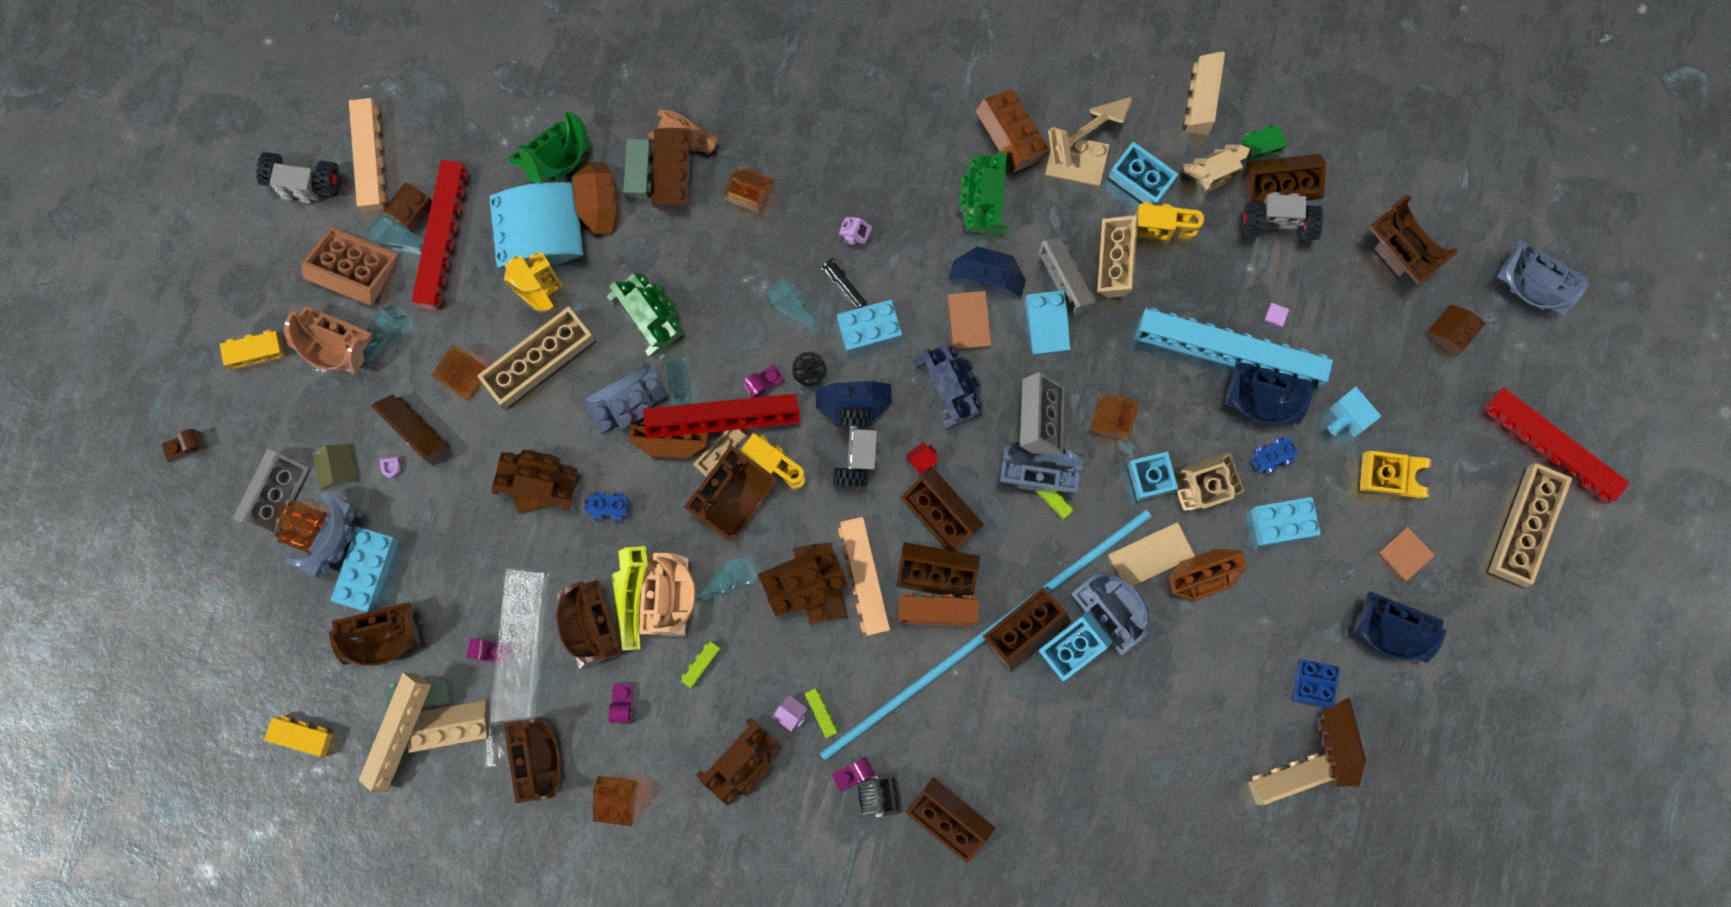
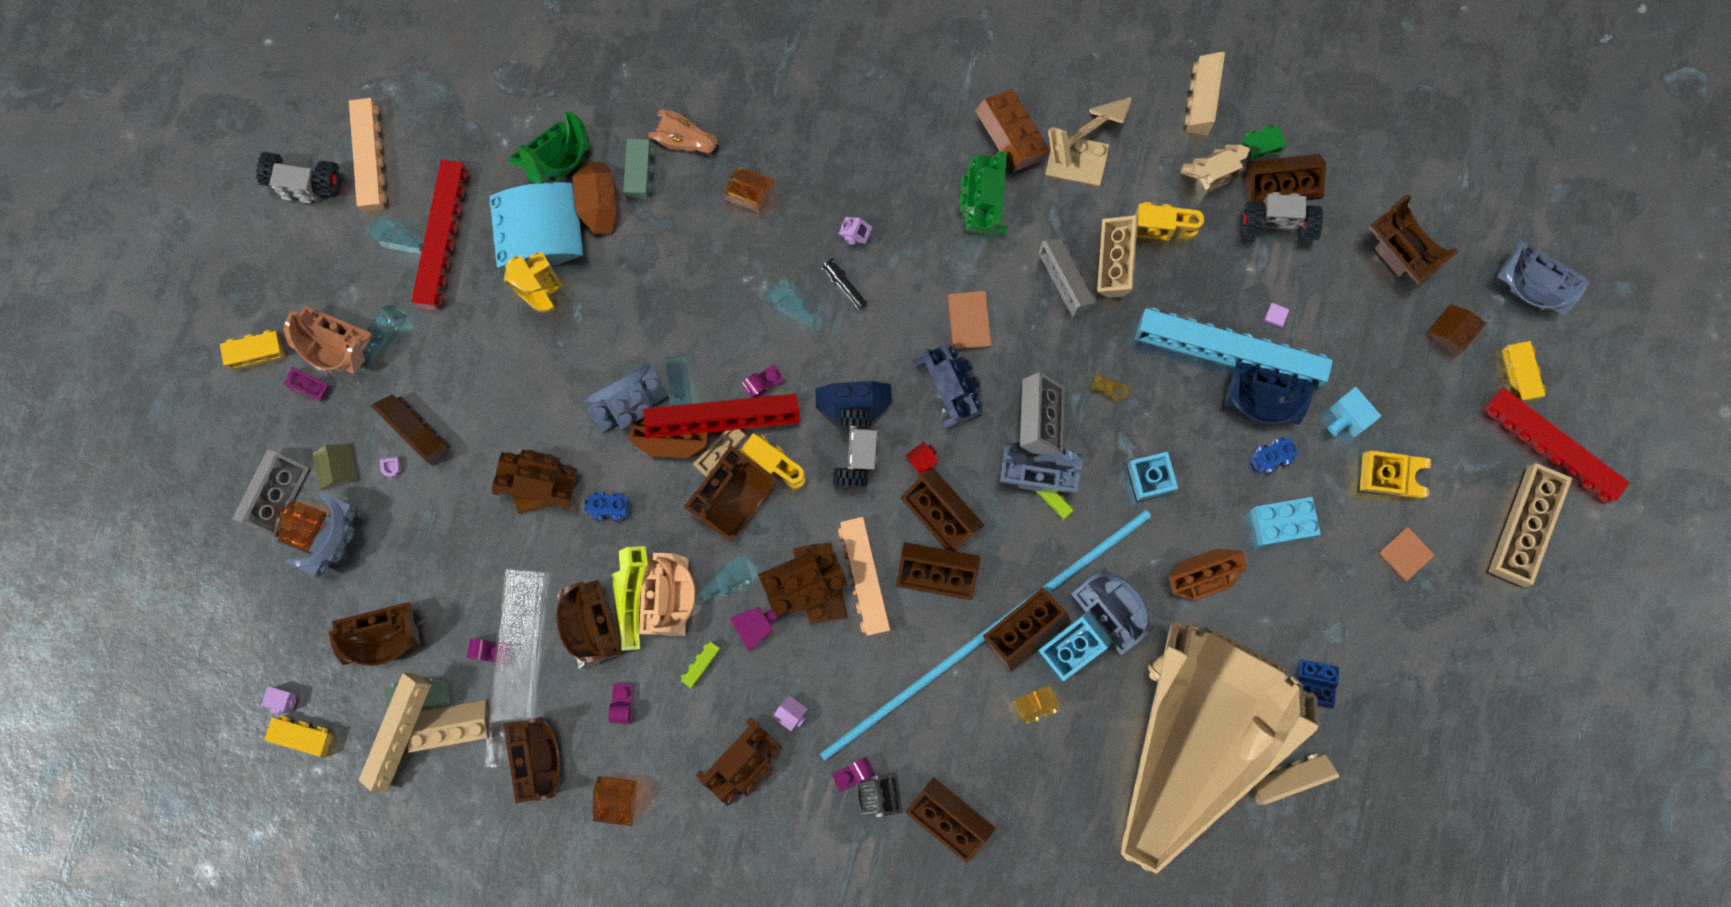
reddish brown plate [161,429,206,462] -> none
nougat slope [301,227,398,305] -> none
medium azure brick [330,527,399,612] -> none
reddish brown slope [382,183,432,233] -> none
clear orange slope [431,345,487,400] -> none
tan brick [477,306,595,410] -> none
green piece [606,273,684,356] -> none
reddish brown slope [651,128,692,206] -> none
black wheel [792,351,827,387] -> none
lime piece [805,688,838,739] -> none
medium azure brick [837,299,902,355] -> none
dark orange brick [898,593,978,626] -> none
dark blue wedge [948,246,1026,299] -> none
medium azure slope [1025,290,1070,355] -> none
clear orange slope [1090,395,1140,442] -> none
medium azure brick [1108,142,1179,205] -> none
tan tile [1108,522,1195,586] -> none
tan slope [1173,452,1245,510] -> none
reddish brown slope [1318,698,1366,787] -> none
dark blue piece [1353,591,1447,663] -> none
none -> lavender brick [261,686,296,715]
none -> magenta plate [283,367,328,401]
none -> magenta torso [729,607,779,652]
none -> clear yellow brick [1012,685,1060,724]
none -> clear yellow connector [1091,373,1129,401]
none -> tan piece [1121,621,1319,874]
none -> yellow brick [1502,341,1546,403]

